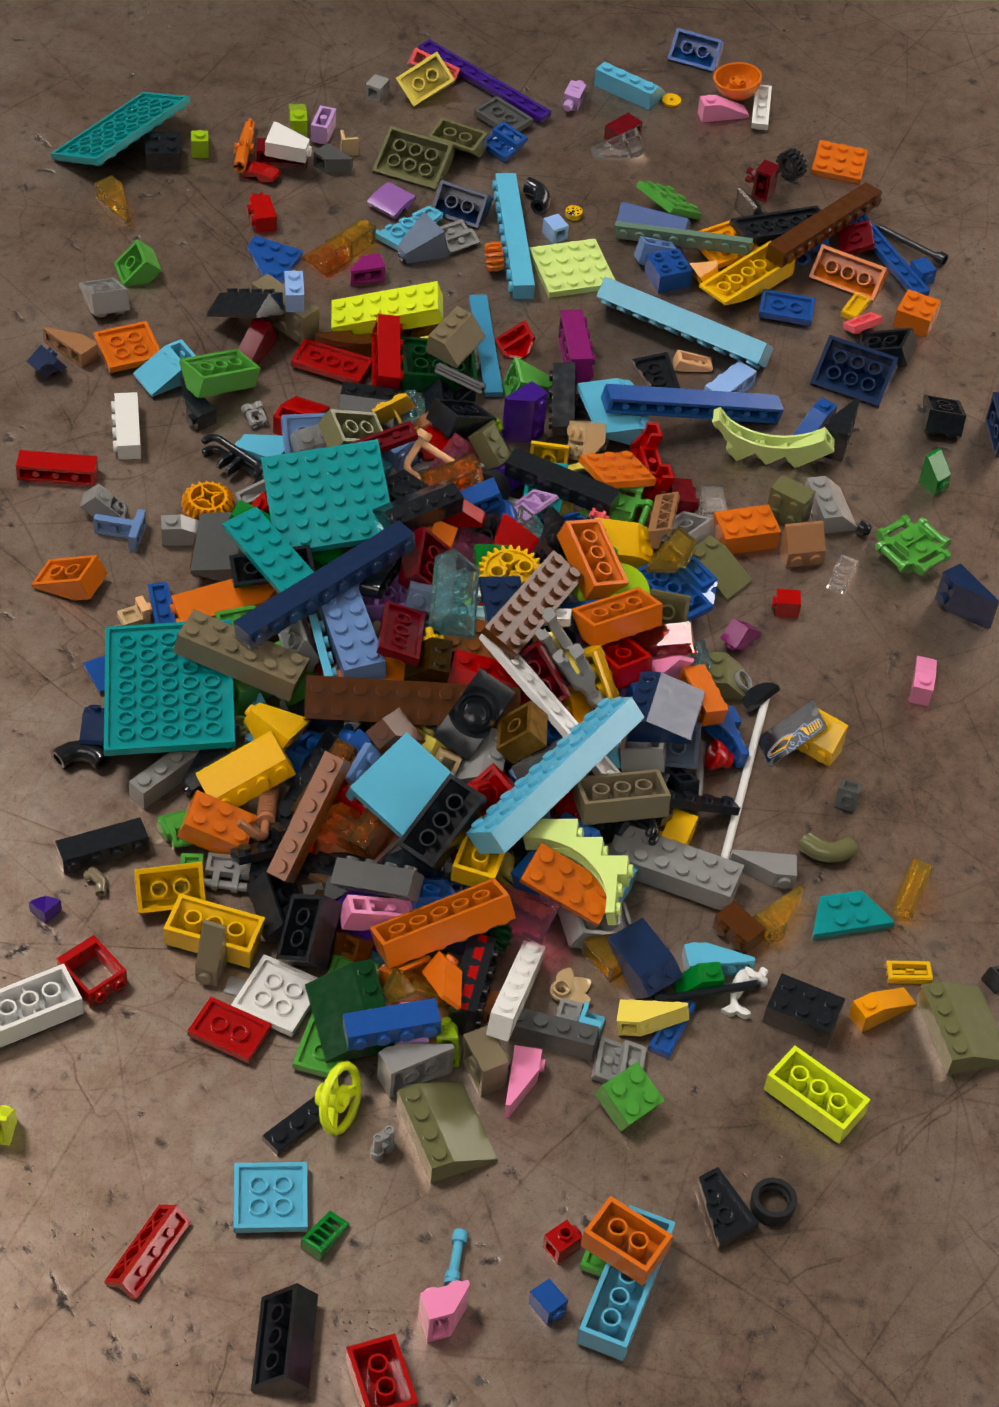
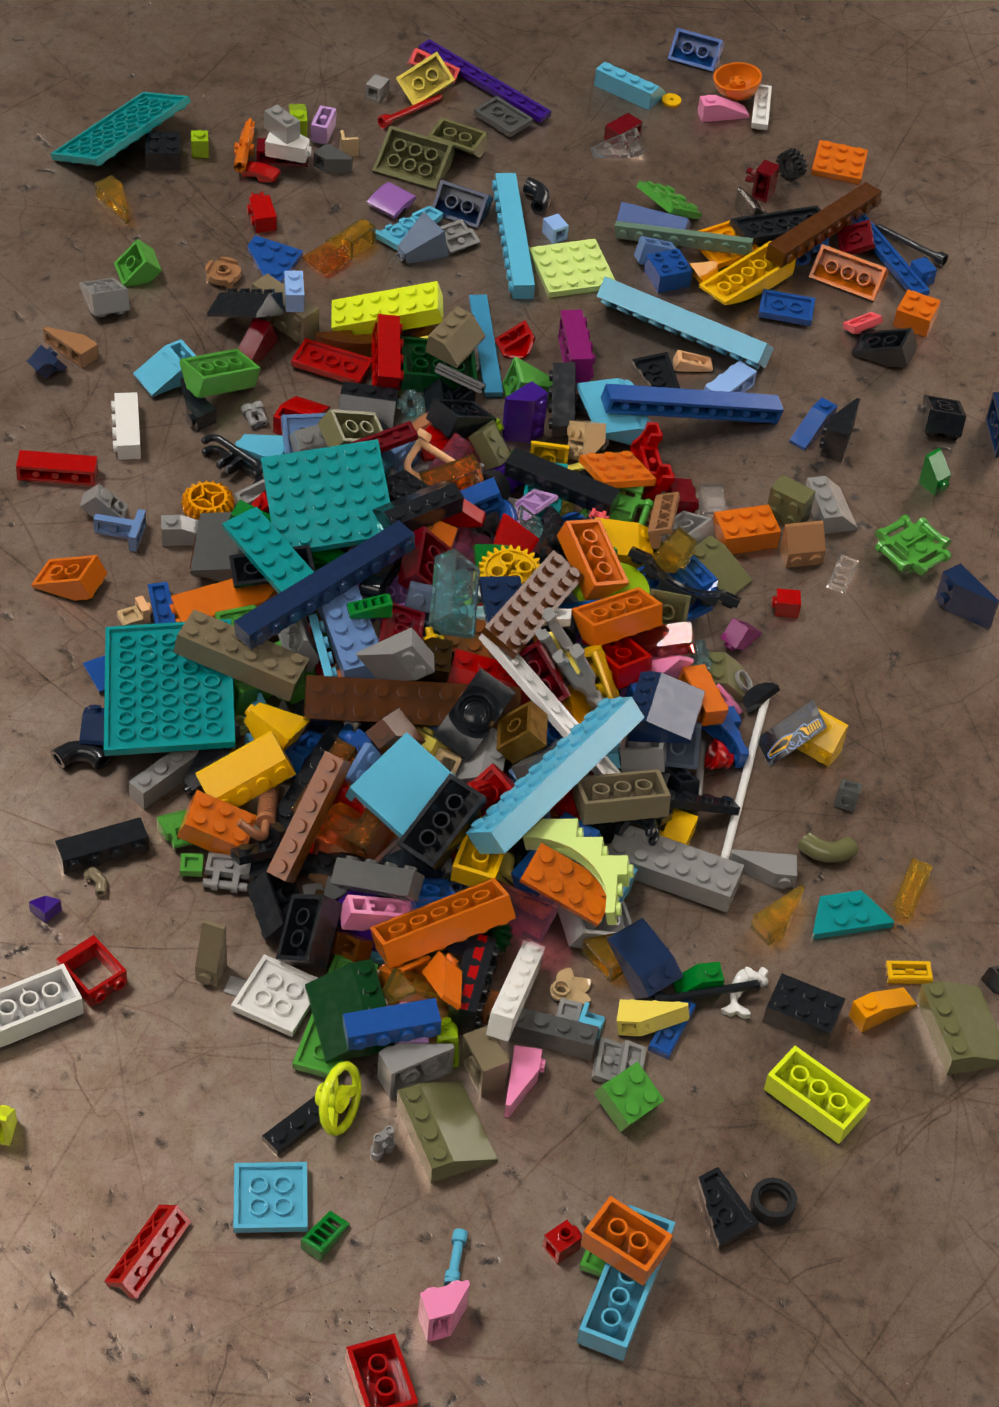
orange plate [93,321,160,373] -> none
yellow slope [134,862,206,914] -> none
yellow slope [163,894,265,968] -> none
red plate [187,996,271,1064] -> none
black slope [251,1283,318,1395] -> none
magenta slope [350,253,385,286] -> none
yellow plate [372,393,419,432] -> none
orange gear [484,241,504,272] -> none
blue slope [486,122,528,162] -> none
blue brick [528,1278,568,1325] -> none
lavender piece [561,80,586,112] -> none
yellow tile [565,205,583,221] -> none
medium azure slope [682,942,755,976] -> none
yellowish green arch [712,407,835,468] -> none
reddish brown brick [713,901,766,954] -> none
dark blue slope [810,335,898,407] -> none
yellow tile [840,292,871,320] -> none
black hinge [856,519,872,536] -> none
bright pink slope [909,656,937,707] -> none
none -> medium nougat plate [205,257,241,288]
none -> light grey brick [264,104,300,144]
none -> green slope [346,594,393,619]
none -> light grey slope [356,628,435,681]
none -> red piece [377,94,443,129]
none -> black piece [627,546,742,609]
none -> bright pink tile [716,684,743,715]

